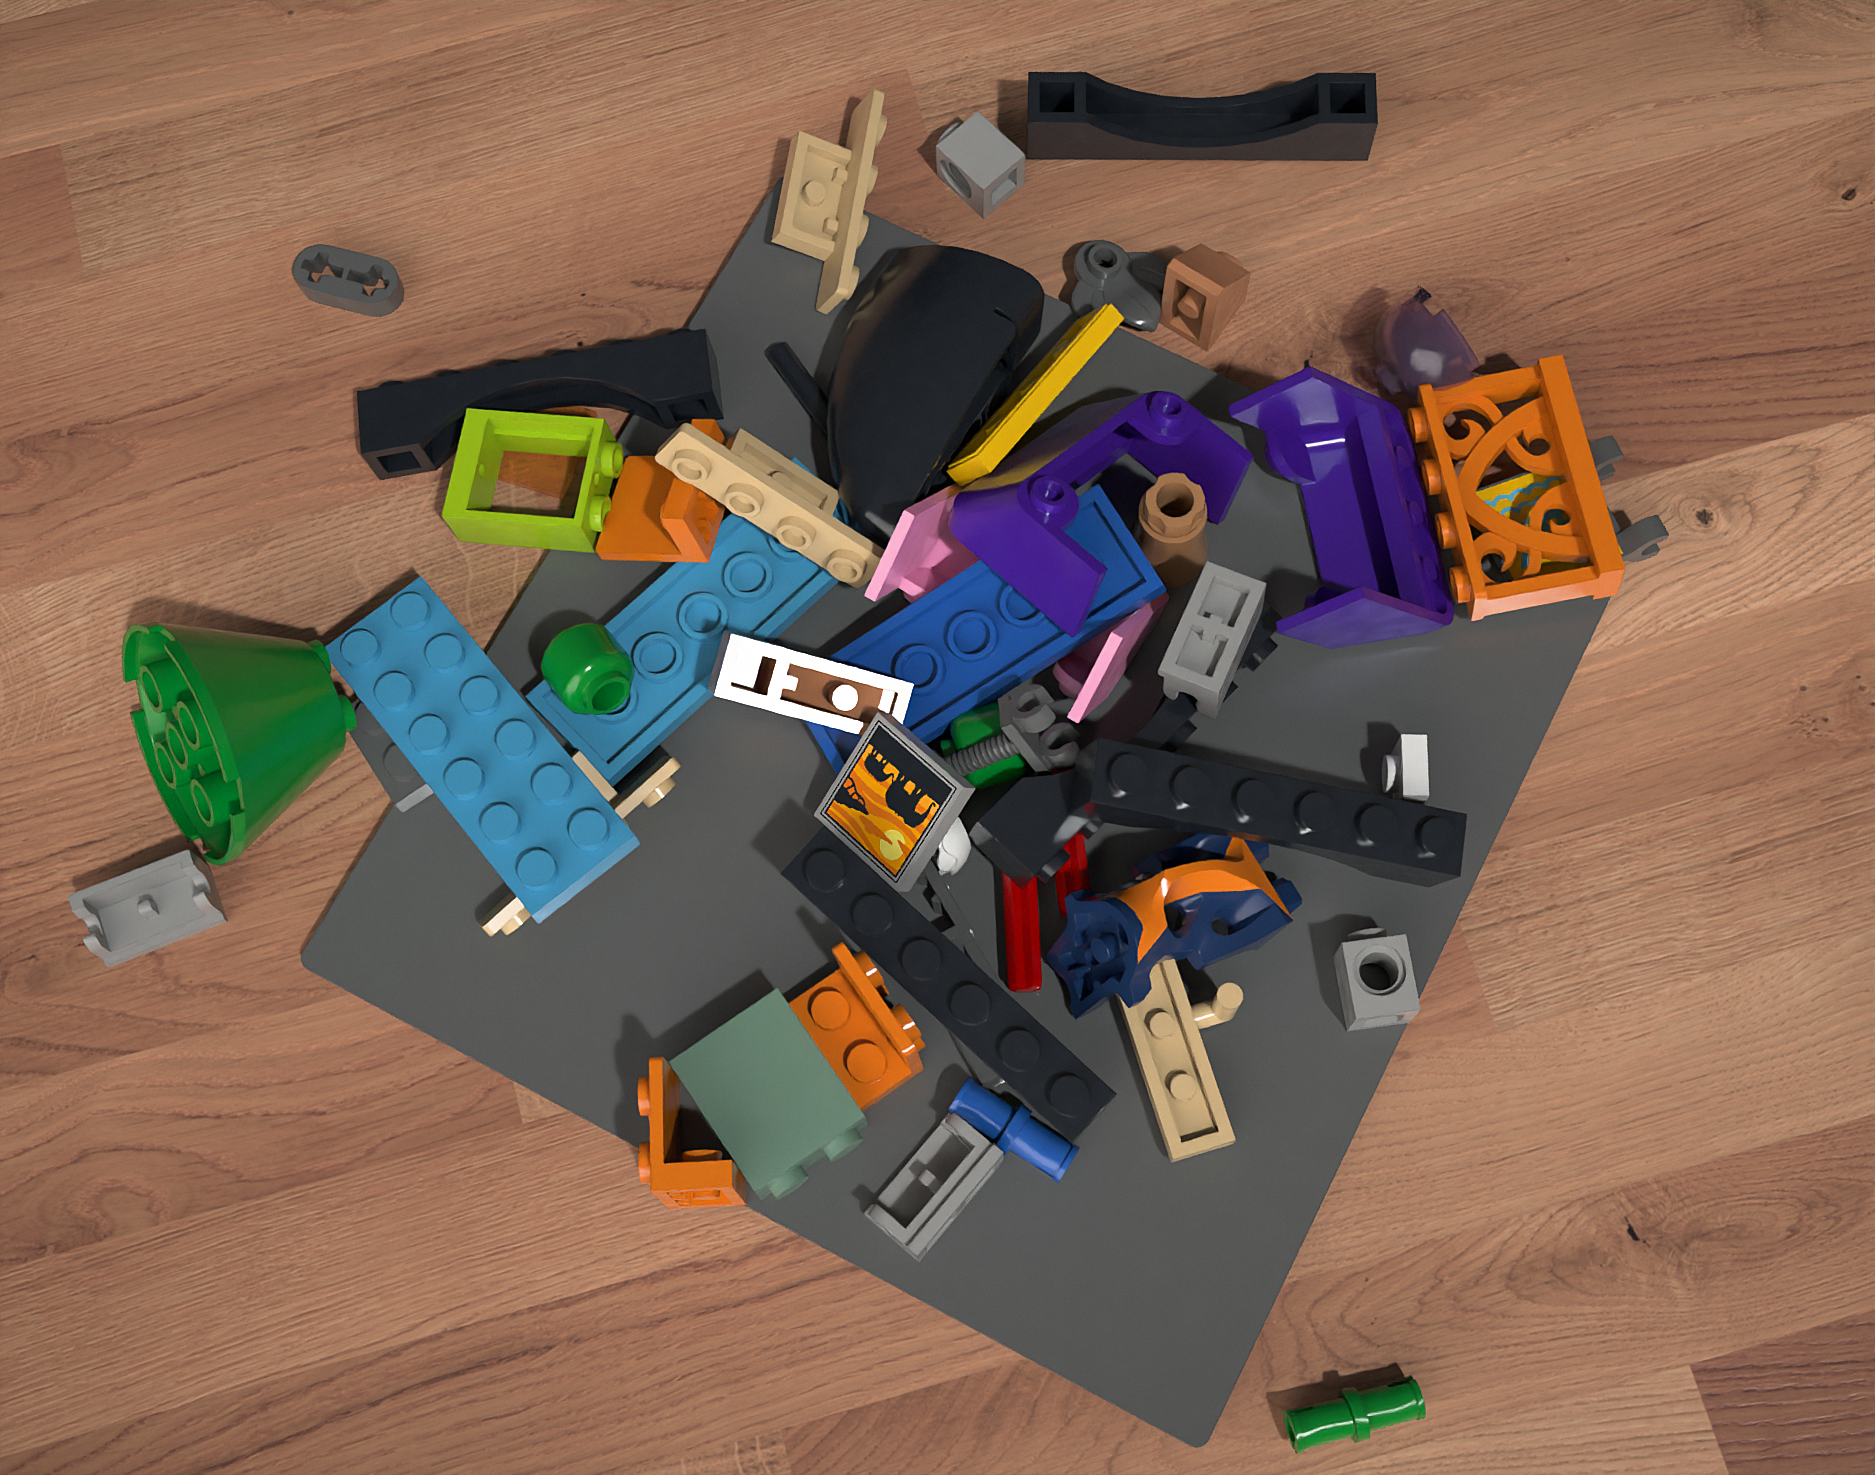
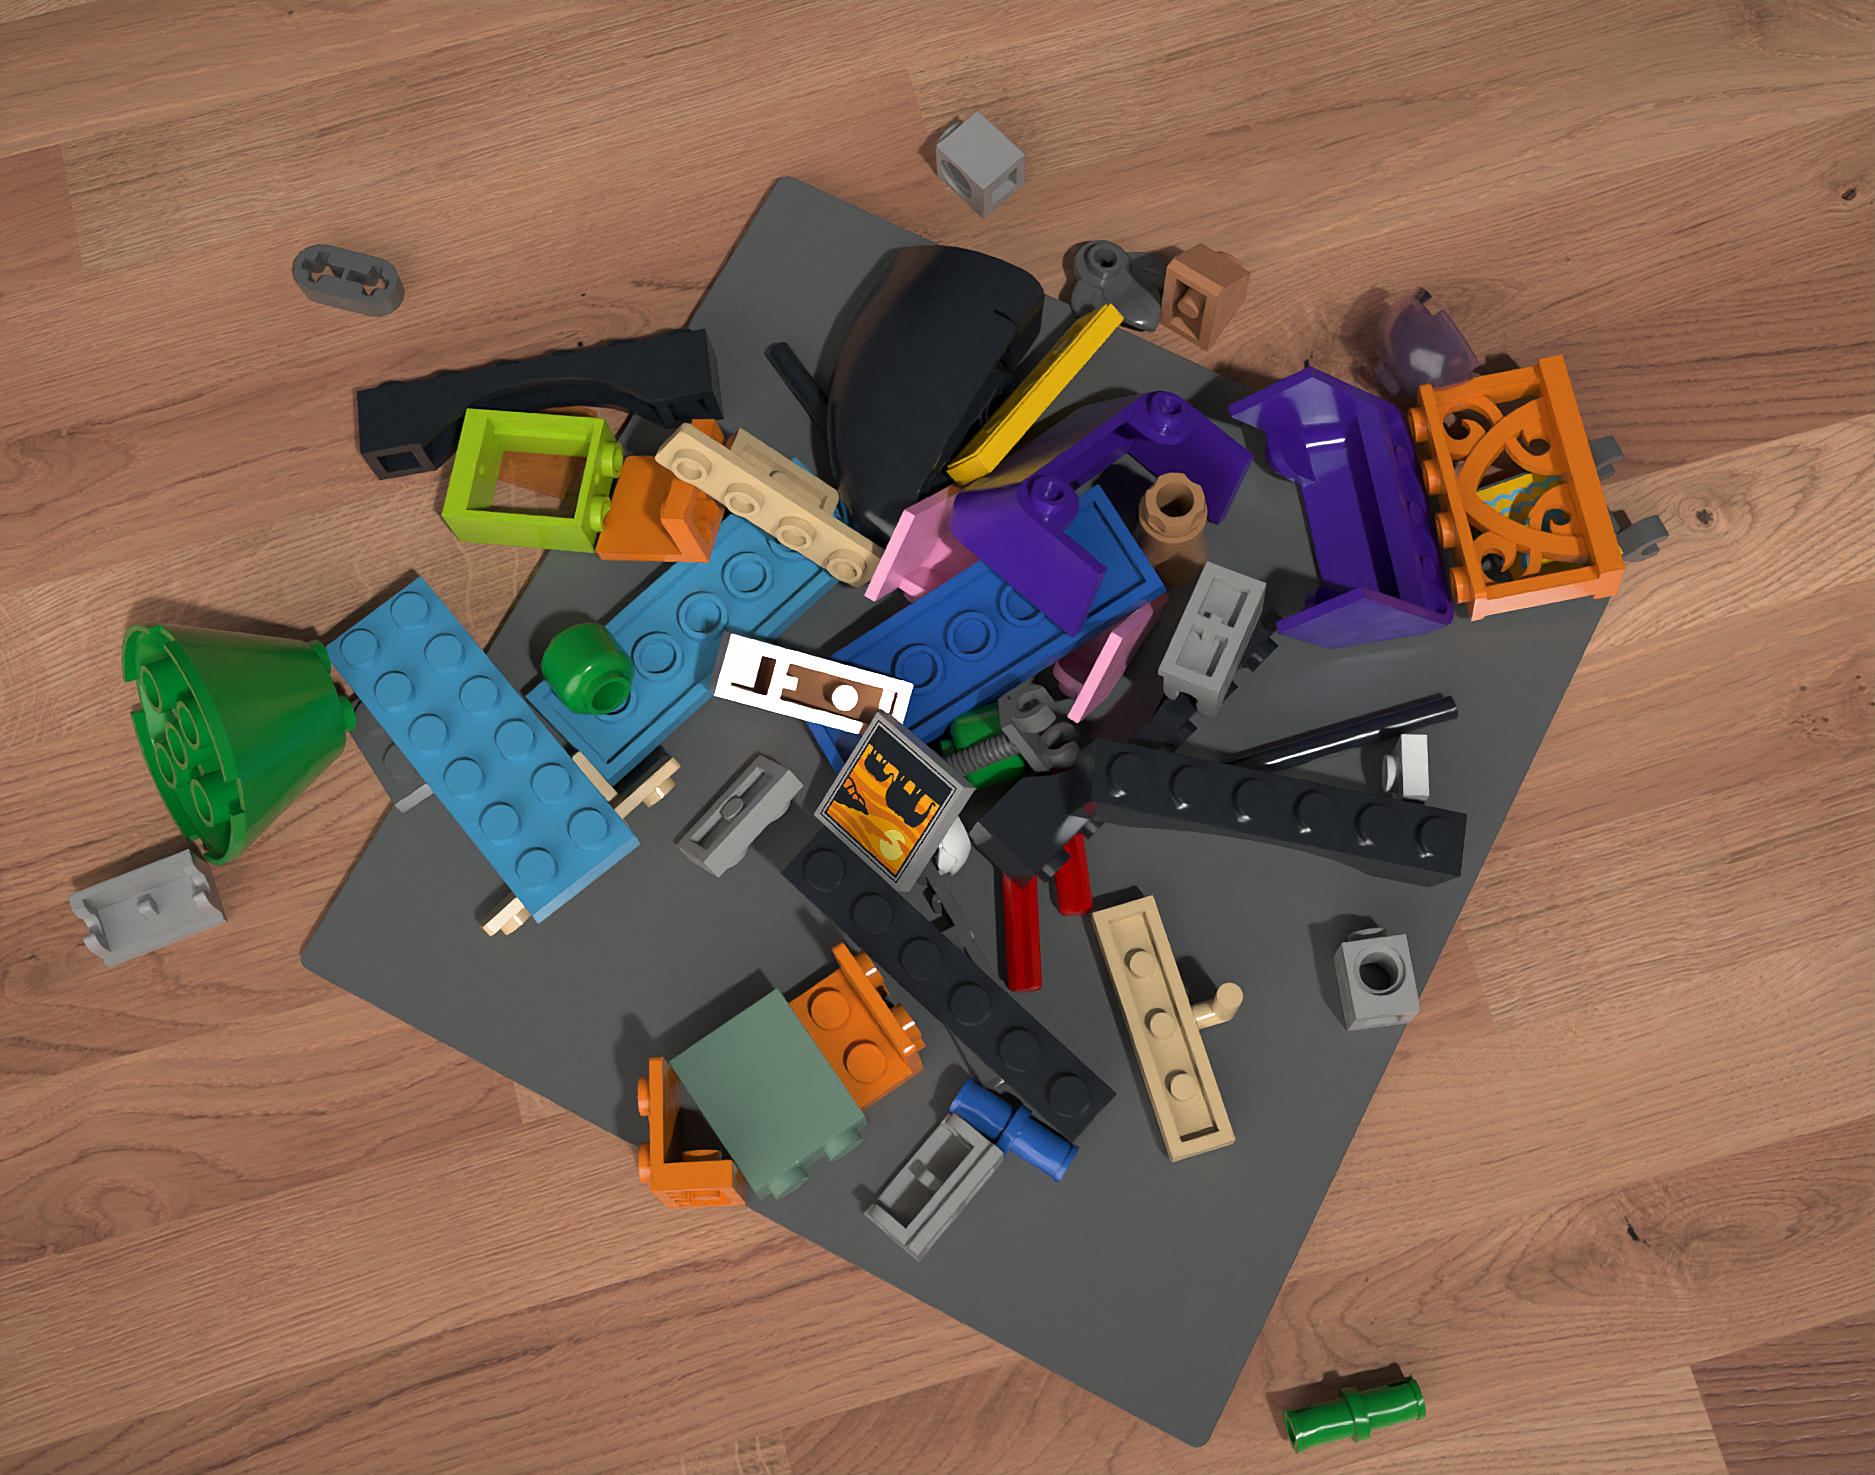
tan bracket [771,88,887,314] -> none
black arch [1027,72,1378,161] -> none
dark blue hips [1045,833,1302,1019] -> none
none -> light grey plate [676,755,803,878]
none -> black bar [1222,695,1458,773]

